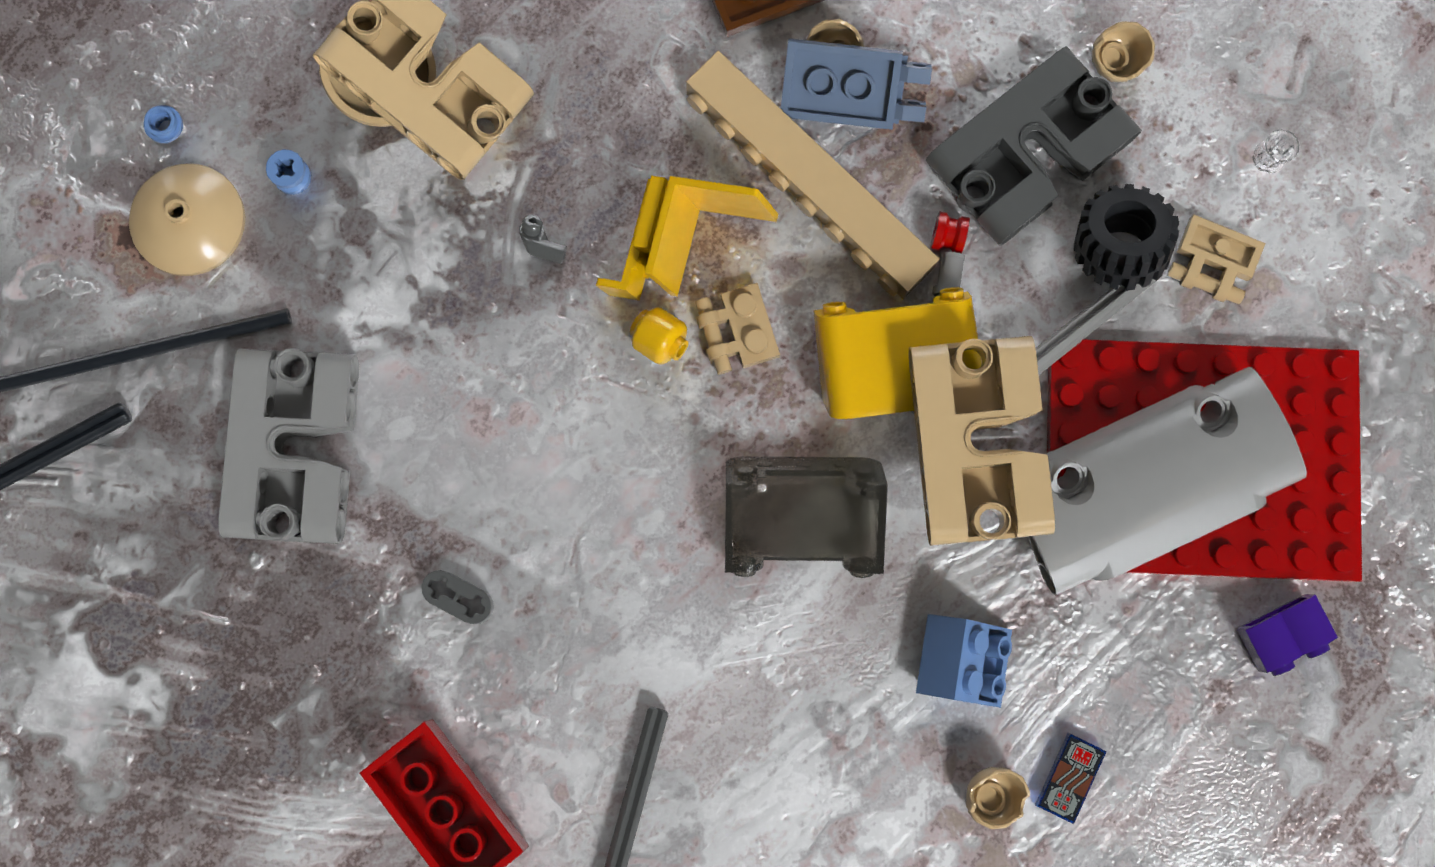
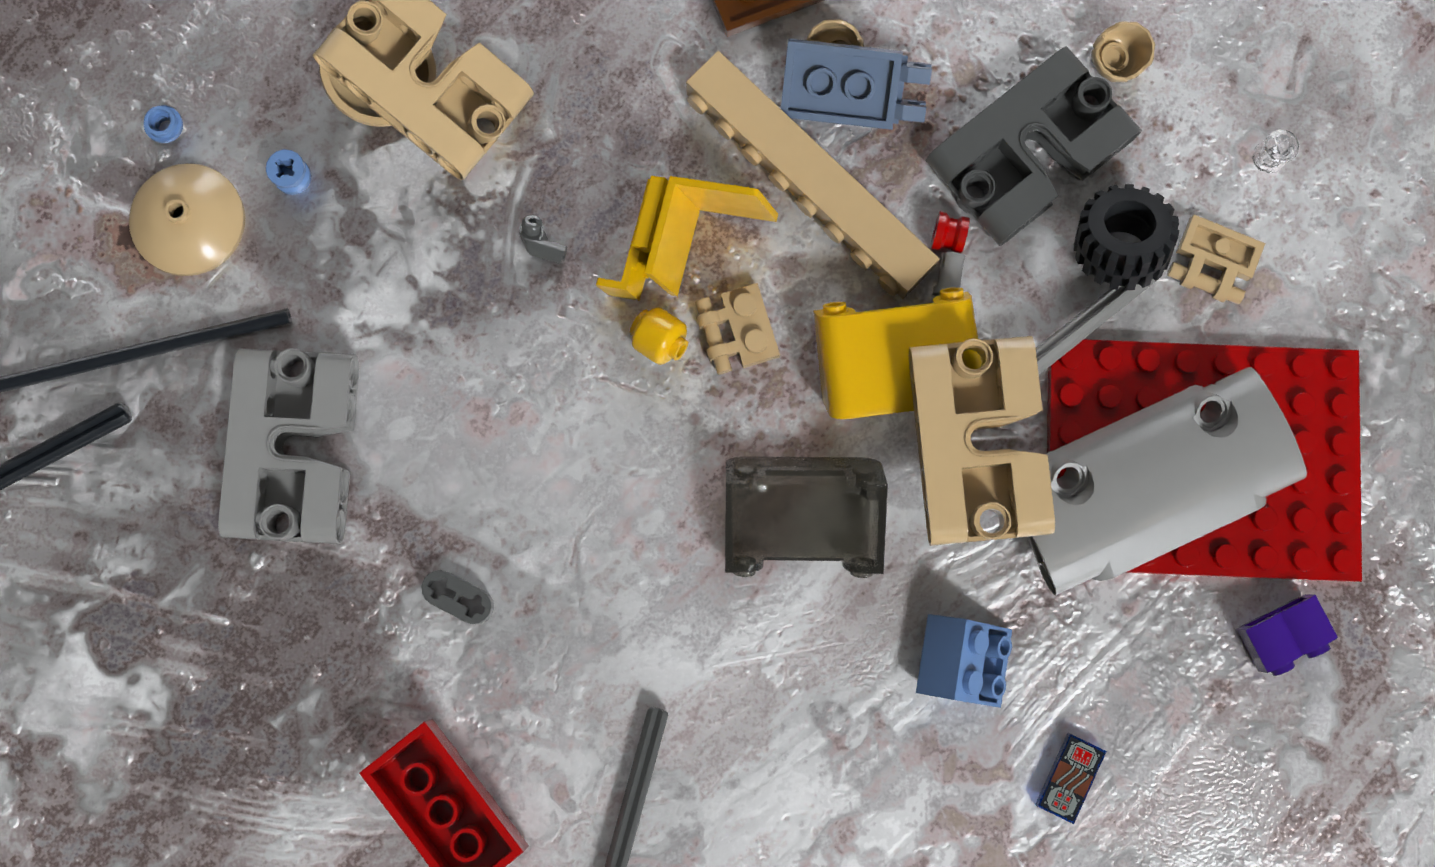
tan hair [966,767,1030,829] -> none

